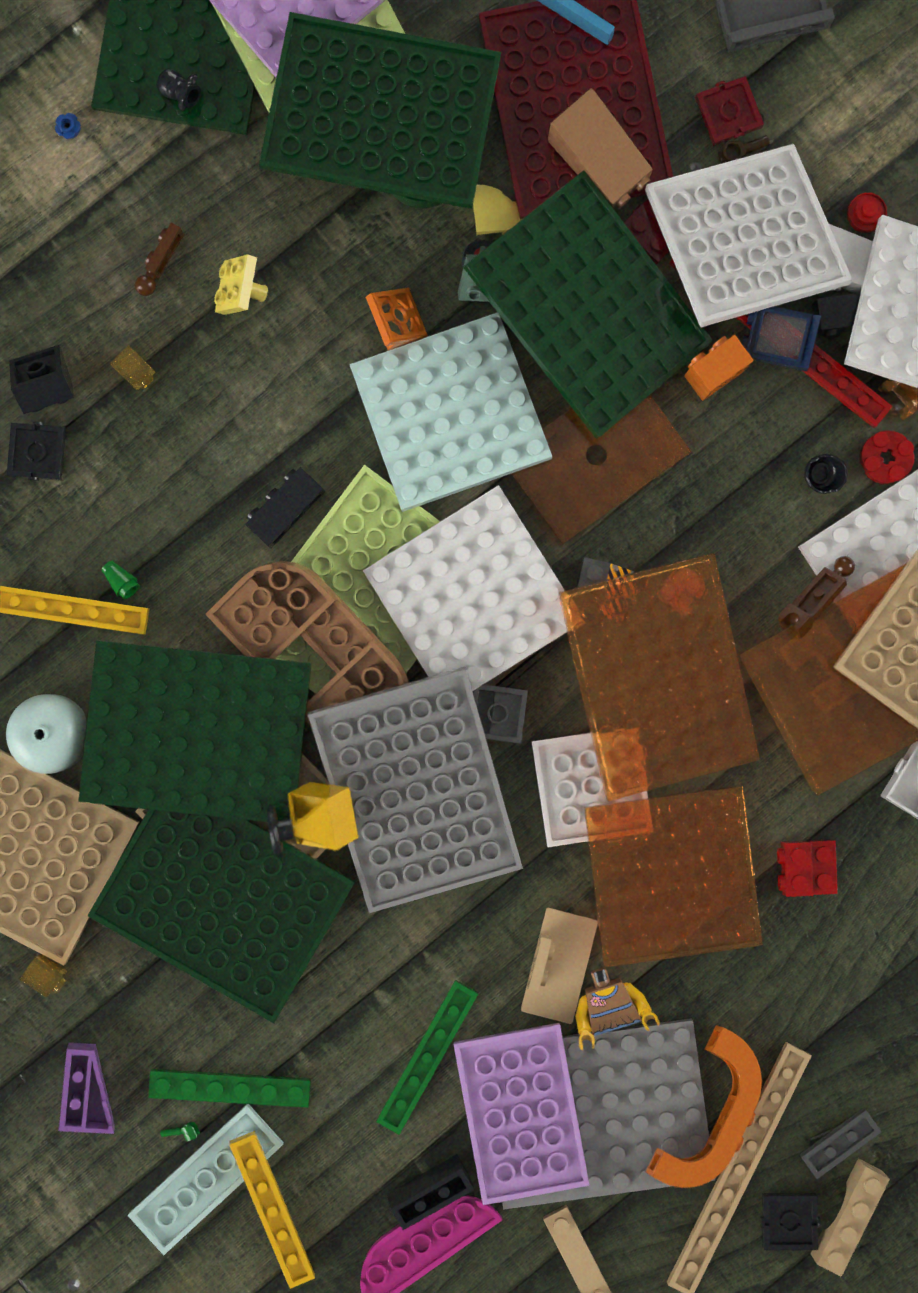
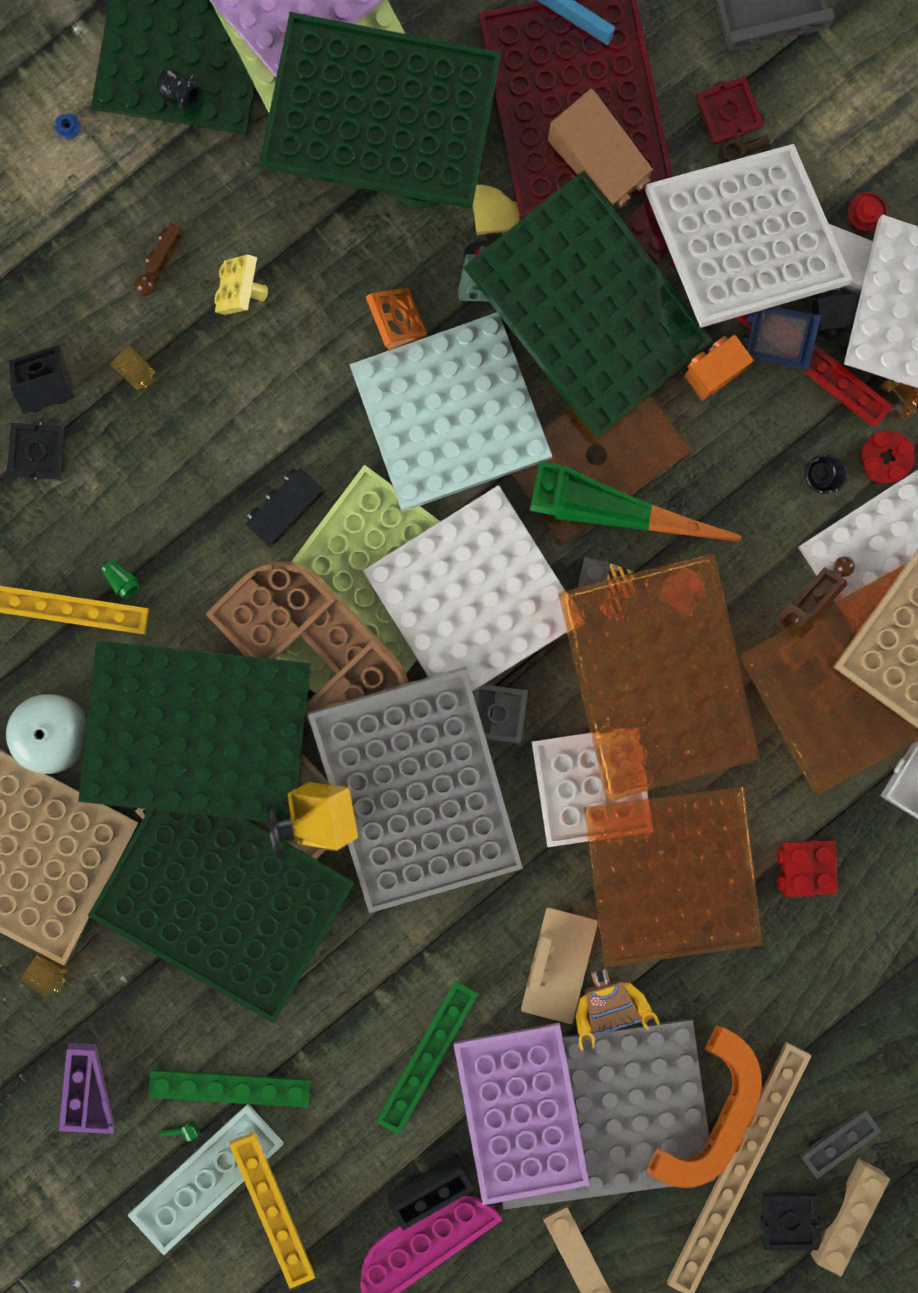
none -> green plate [530,461,741,541]

